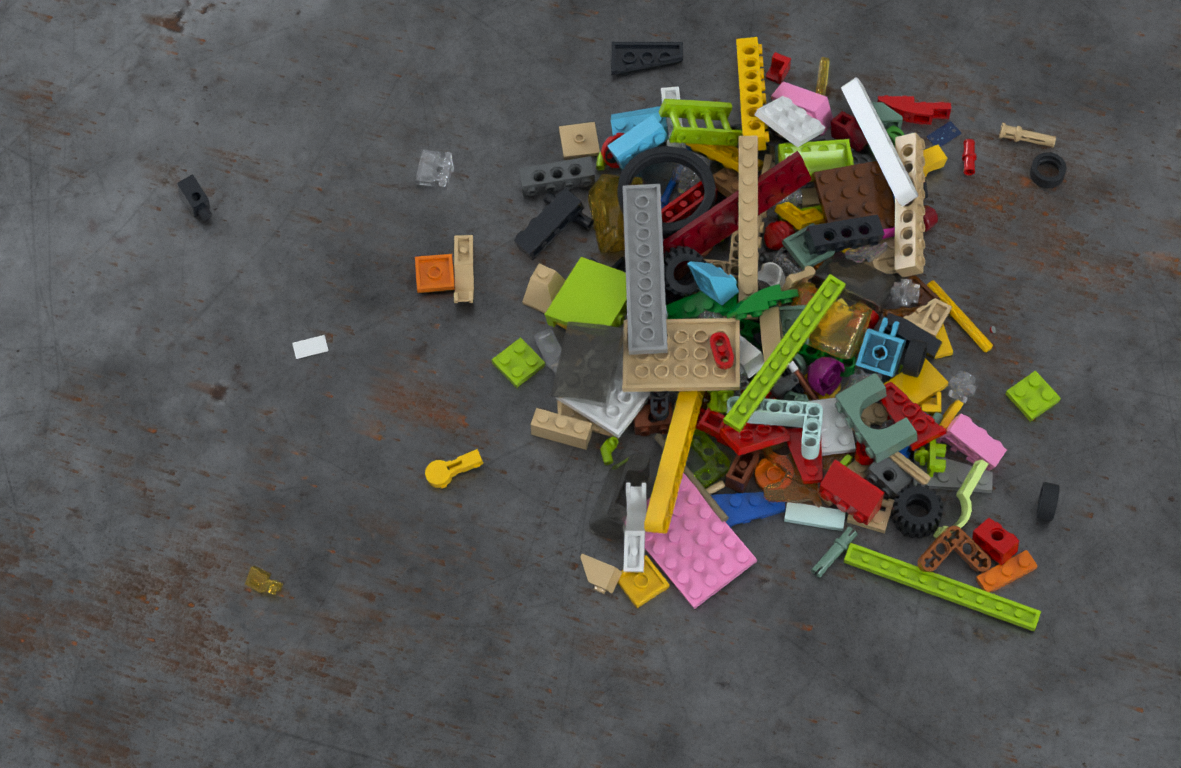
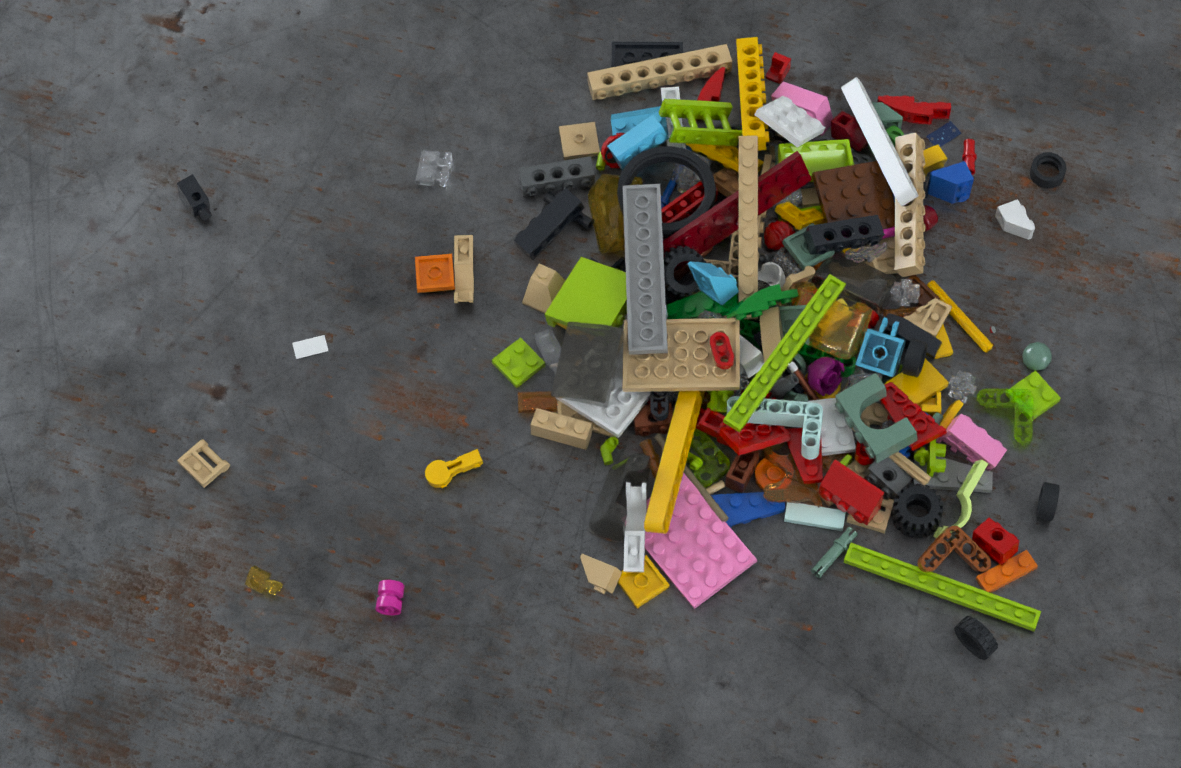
clear yellow axle [816,57,830,96] -> none
tan pin [999,123,1056,148] -> none
none -> tan plate [177,439,230,488]
none -> dark pink wheel [375,580,405,616]
none -> clear orange plate [518,391,557,413]
none -> tan brick [587,44,732,100]
none -> clear orange pin [639,439,660,479]
none -> lime arm [687,452,703,470]
none -> red slope [697,67,726,120]
none -> blue slope [927,161,974,204]
none -> black tyre [954,615,998,660]
none -> clear neon green beam [977,389,1034,445]
none -> white slope [995,199,1035,240]
none -> sand green hair [1022,342,1052,371]

